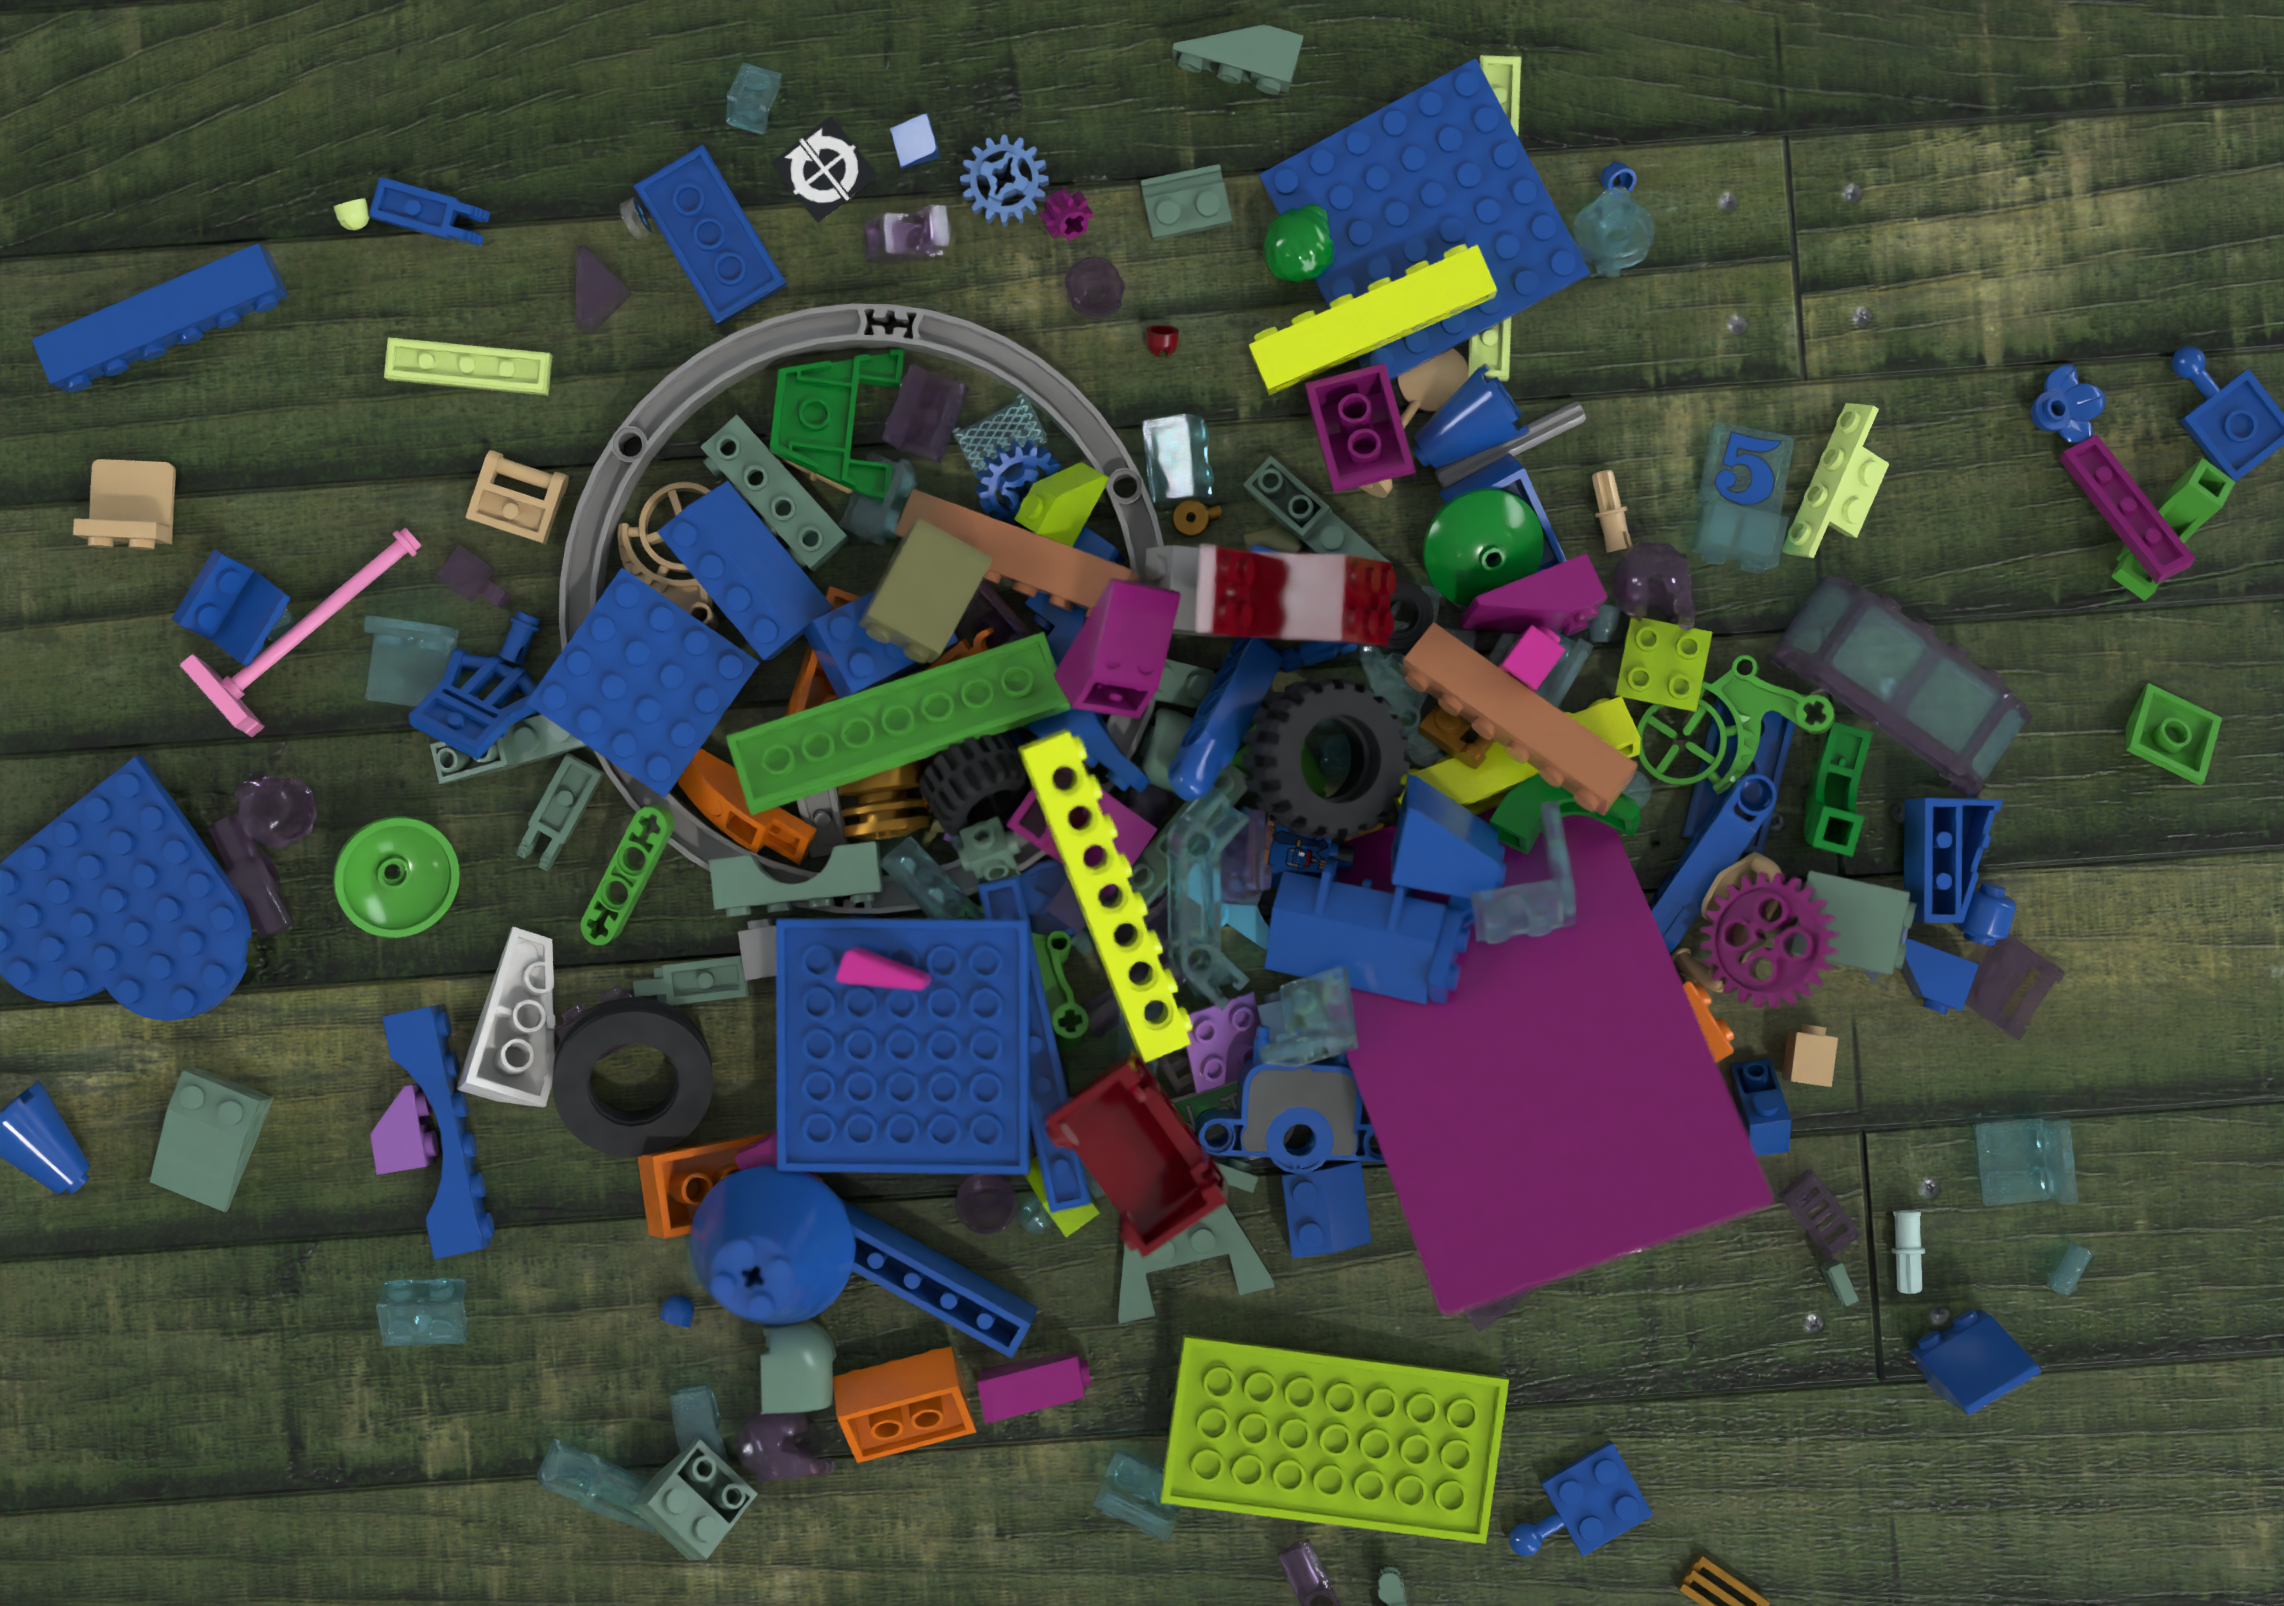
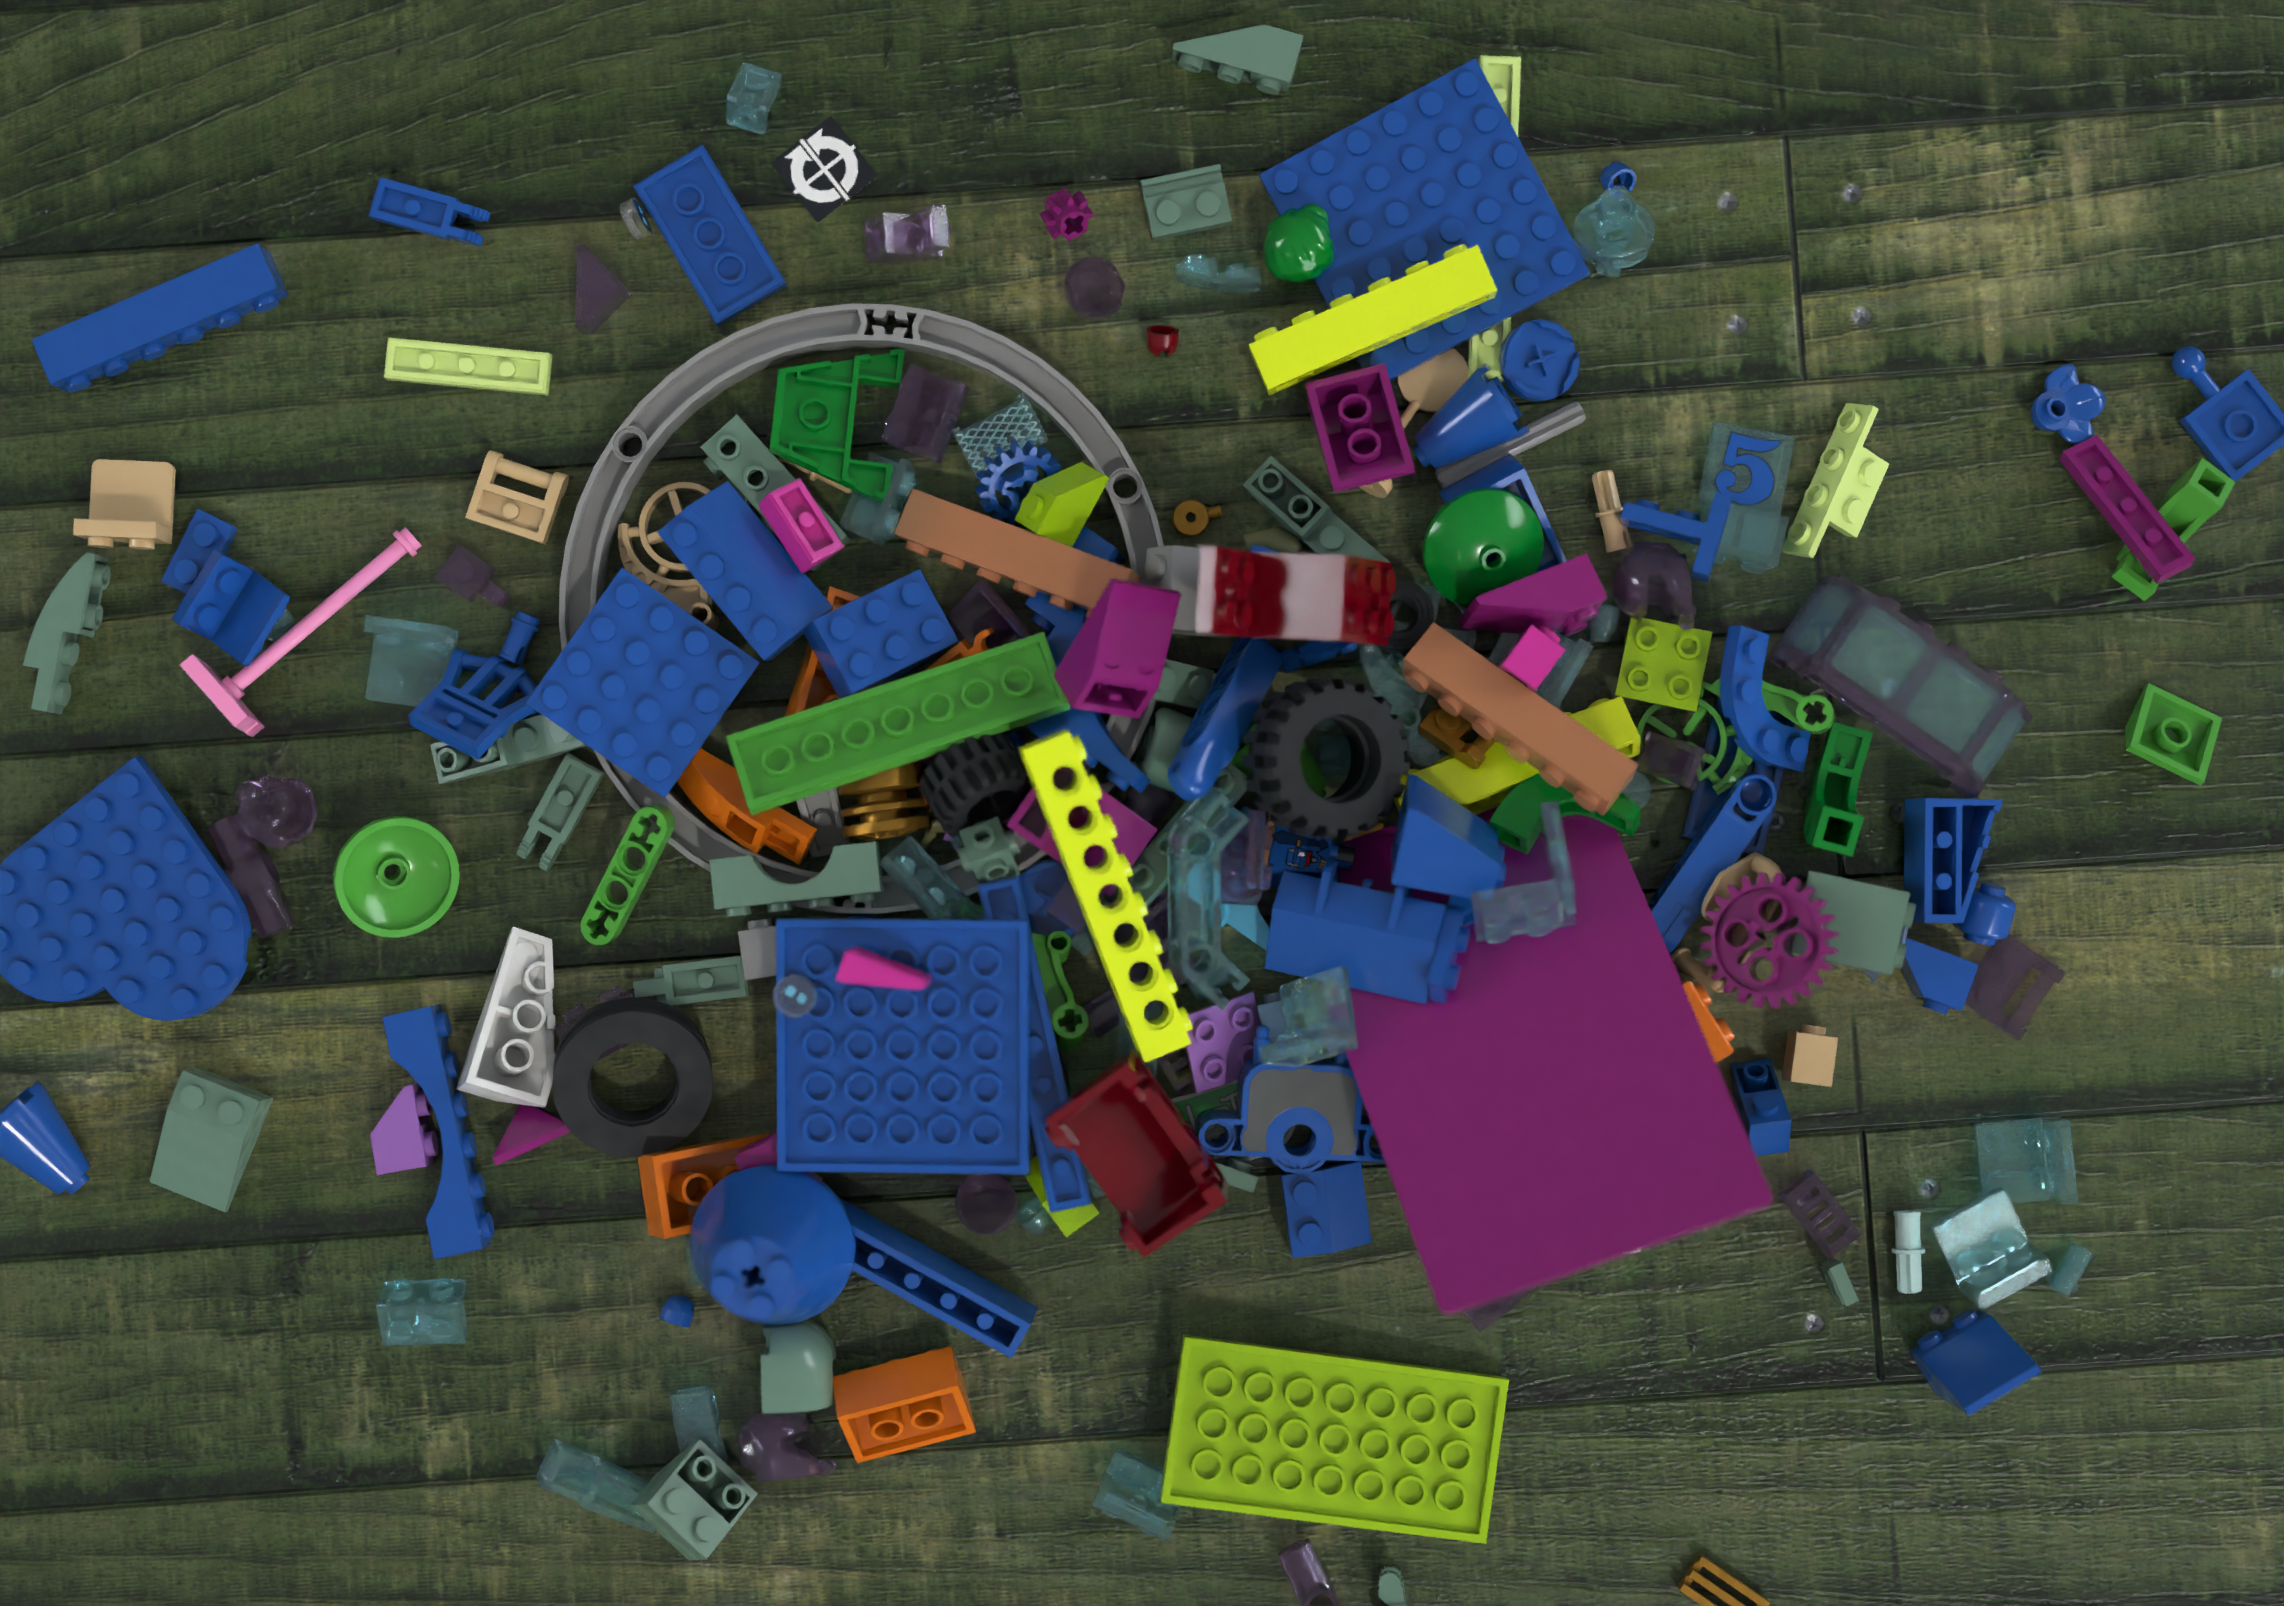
yellowish green hinge [334,198,370,230] -> none
olive slope [858,518,993,664] -> none
slope [890,113,940,169] -> none
medium blue gear [960,135,1049,227] -> none
magenta slope [977,1350,1092,1423] -> none
sand green wing [1118,1203,1275,1324] -> none
clear light blue bracket [1142,414,1214,503] -> none
blue plate [1509,1440,1653,1556] -> none
none -> sand green slope [23,552,111,714]
none -> blue plate [161,508,239,594]
none -> magenta slope [492,1104,571,1166]
none -> dark pink slope [759,478,844,573]
none -> clear tile [773,974,818,1017]
none -> clear light blue slope [1175,254,1261,293]
none -> blue tile [1498,319,1580,402]
none -> blue bracket [1621,492,1732,582]
none -> slope [1636,731,1709,791]
none -> blue plate [1720,625,1811,773]
none -> clear light blue bracket [1931,1187,2054,1311]

